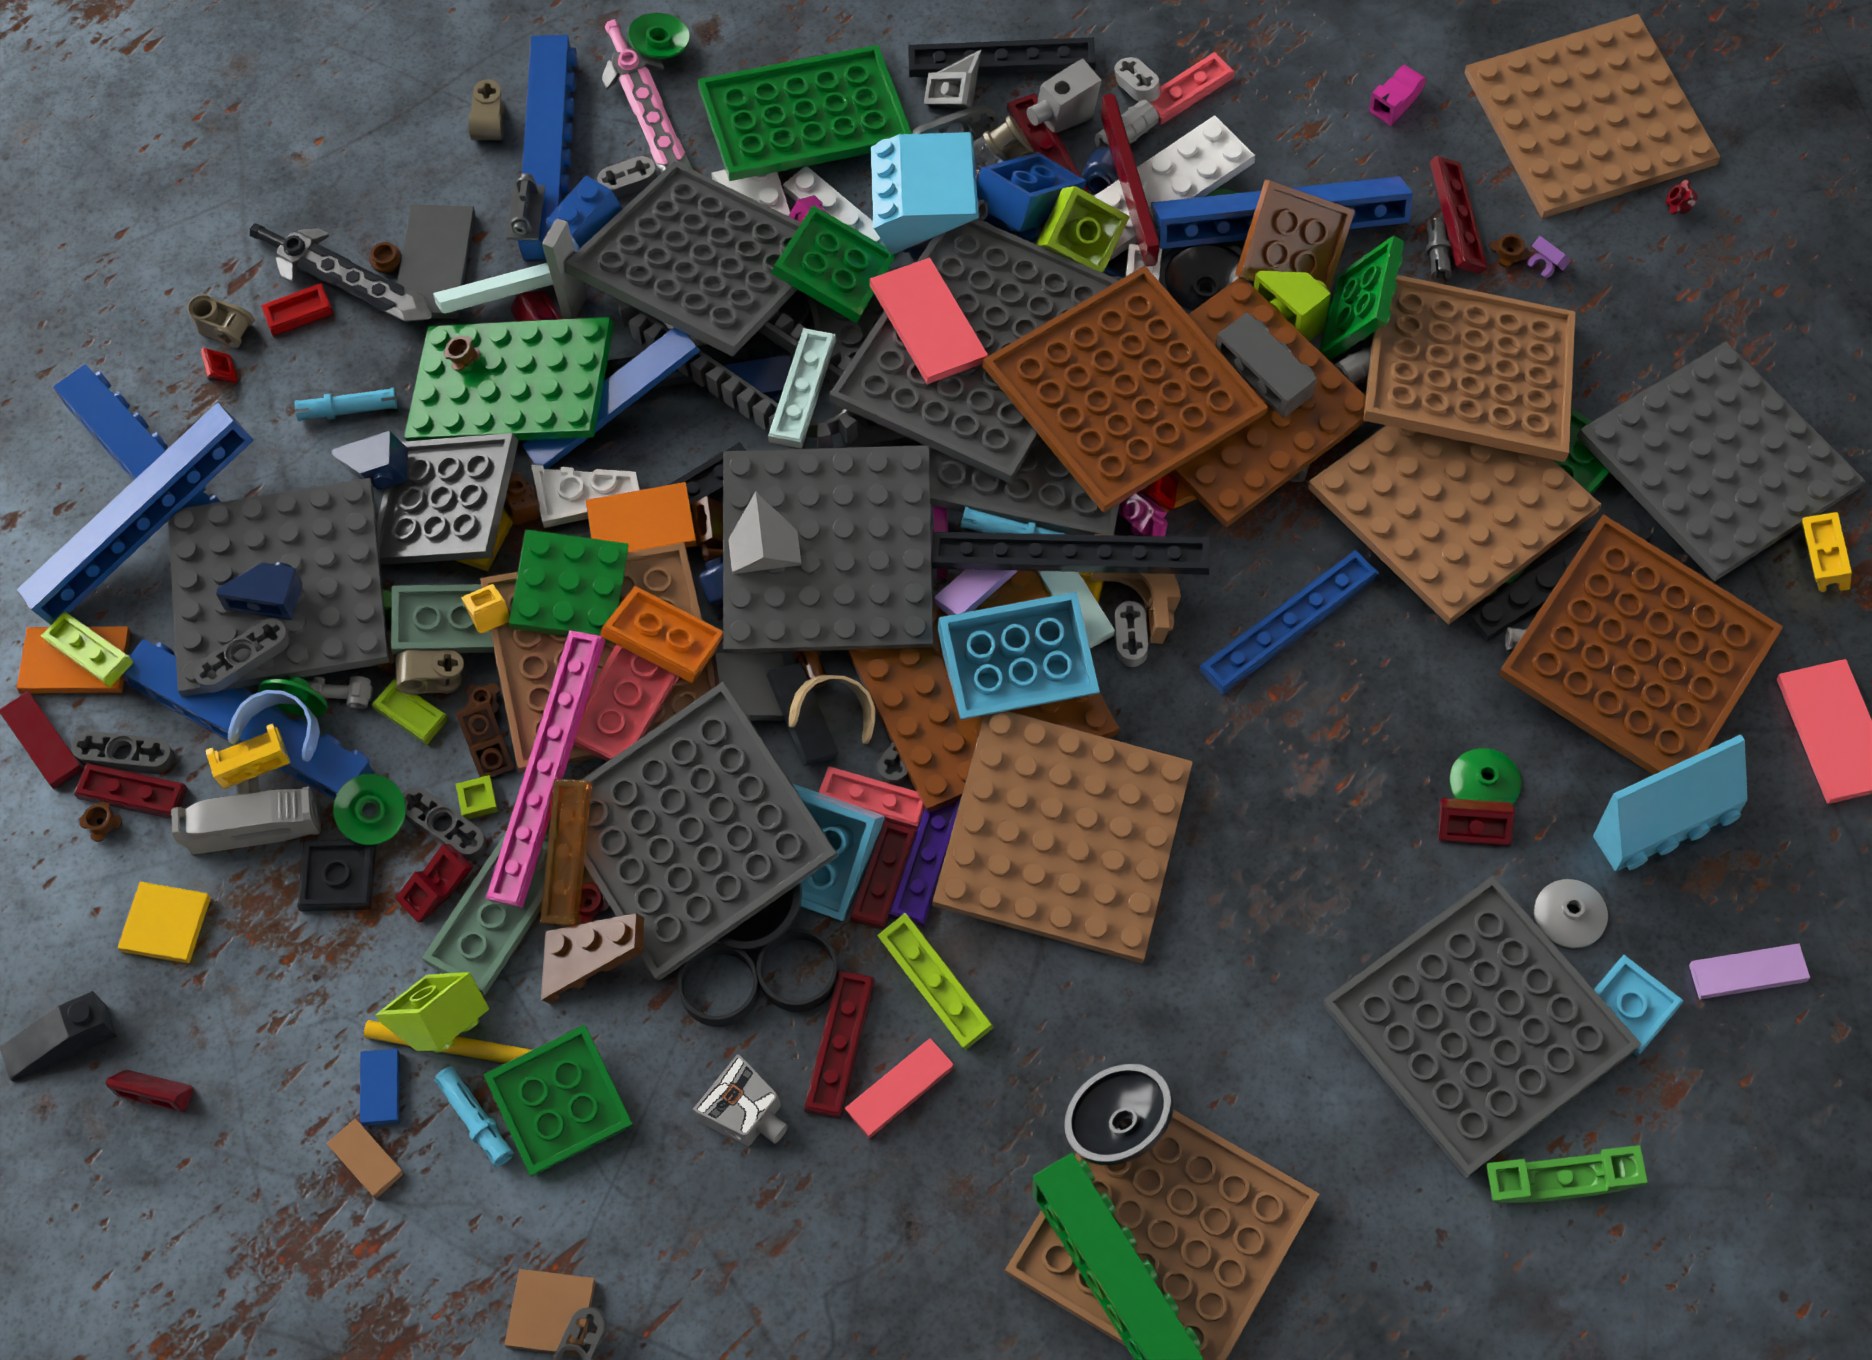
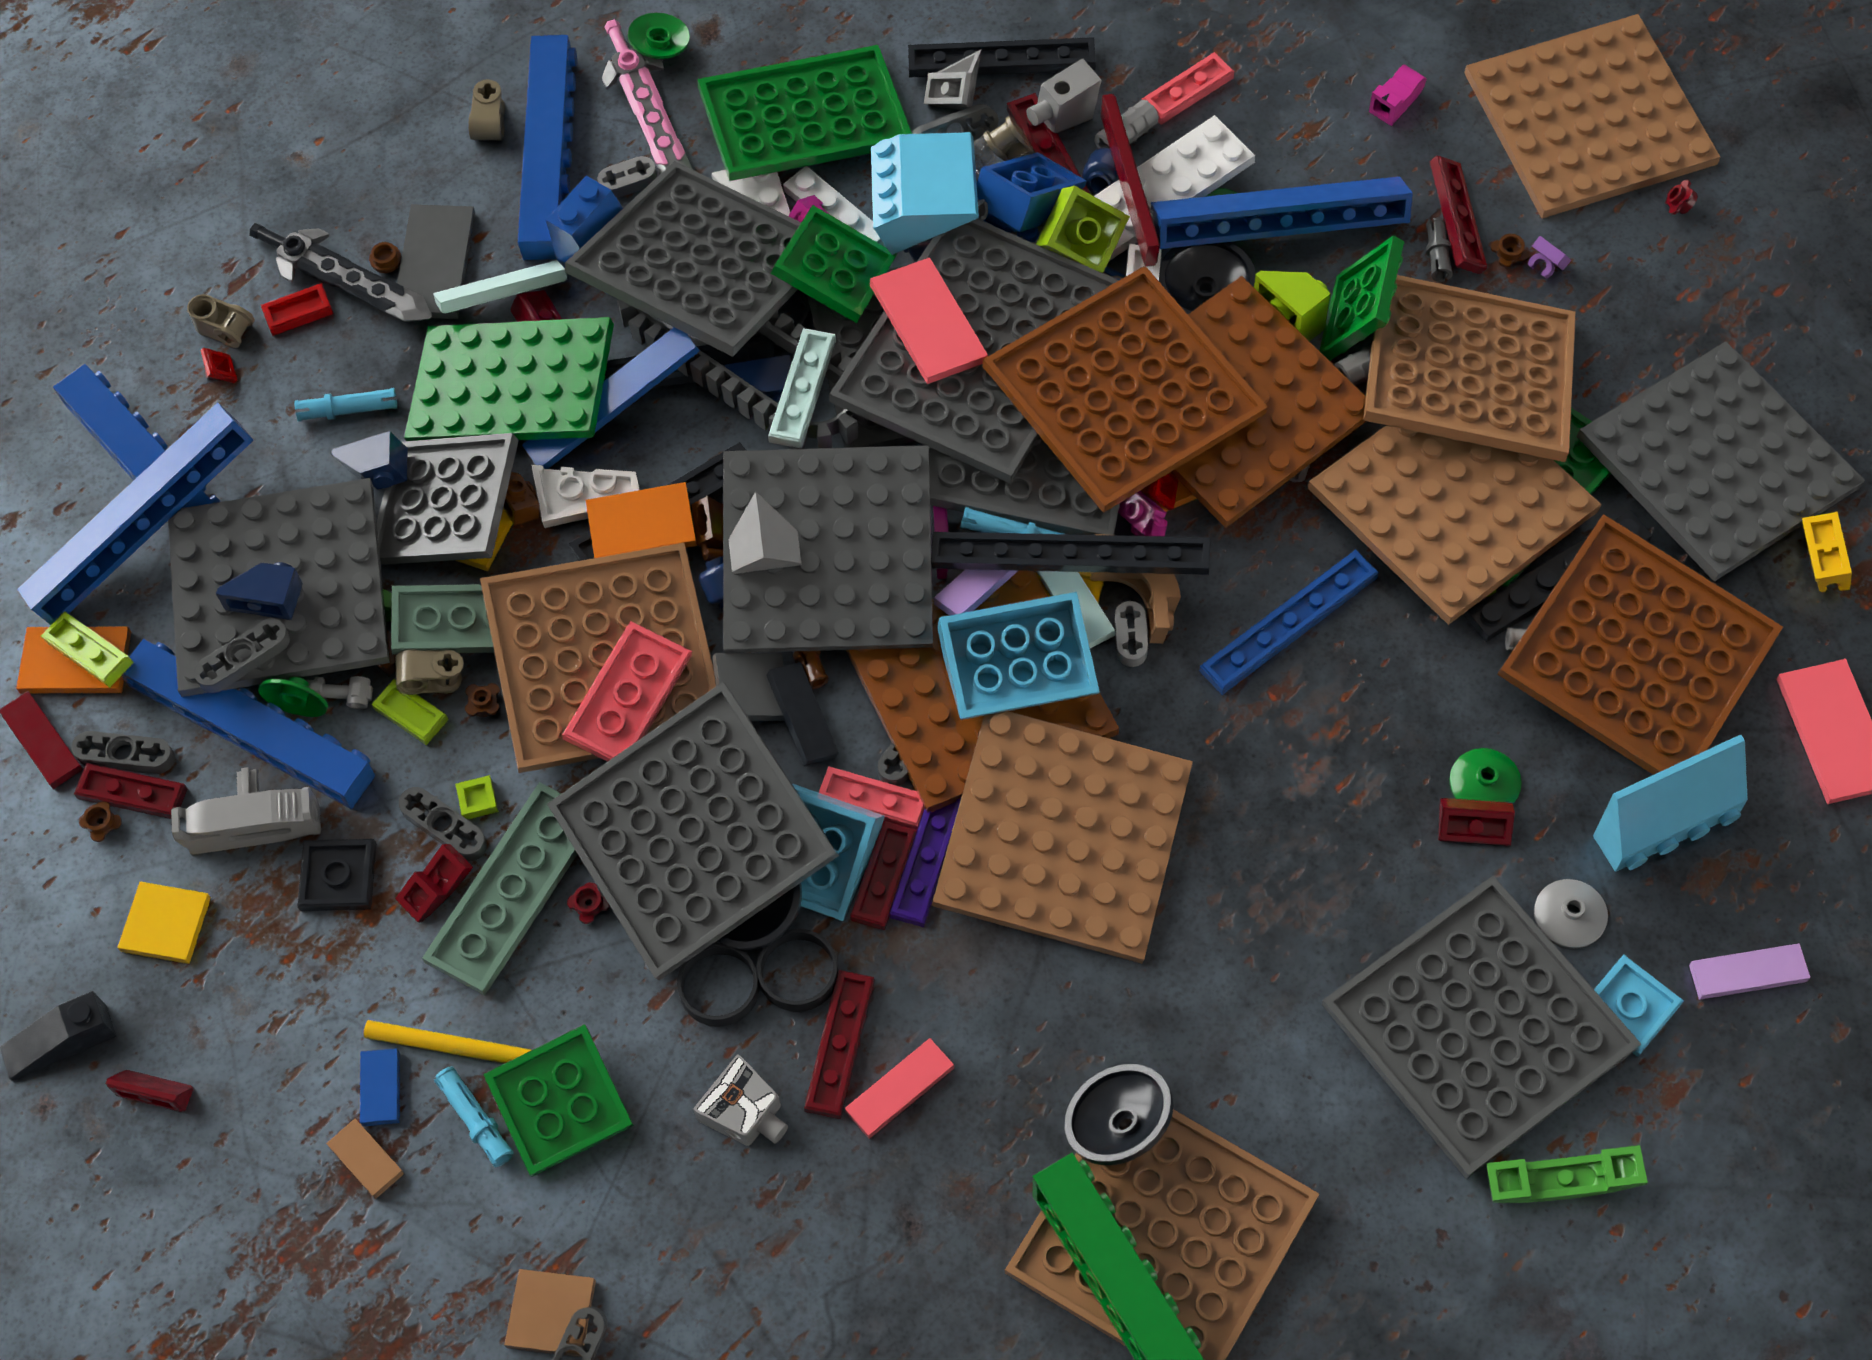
yellow hinge [206,723,291,789] -> none
light blue piece [228,690,320,762] -> none
green dish [333,774,406,845] -> none
lime slope [375,972,489,1053] -> none
reddish brown plate [444,336,481,371] -> none
reddish brown slope [456,700,514,777] -> none
yellow slope [461,584,510,633] -> none
dark pink tile [486,630,605,908] -> none
dark grey hinge [506,173,546,240] -> none
green plate [509,530,629,642] -> none
clear orange tile [540,779,592,925] -> none
wing [541,913,644,1004] -> none
light grey tile [542,218,587,319] -> none
orange tile [600,586,723,684] -> none
tan piece [789,675,875,744] -> none
lime plate [877,913,994,1050] -> none
light grey beam [1114,57,1161,102] -> none
dark grey brick [1216,312,1317,418] -> none
dark orange plate [1235,180,1355,291] -> none

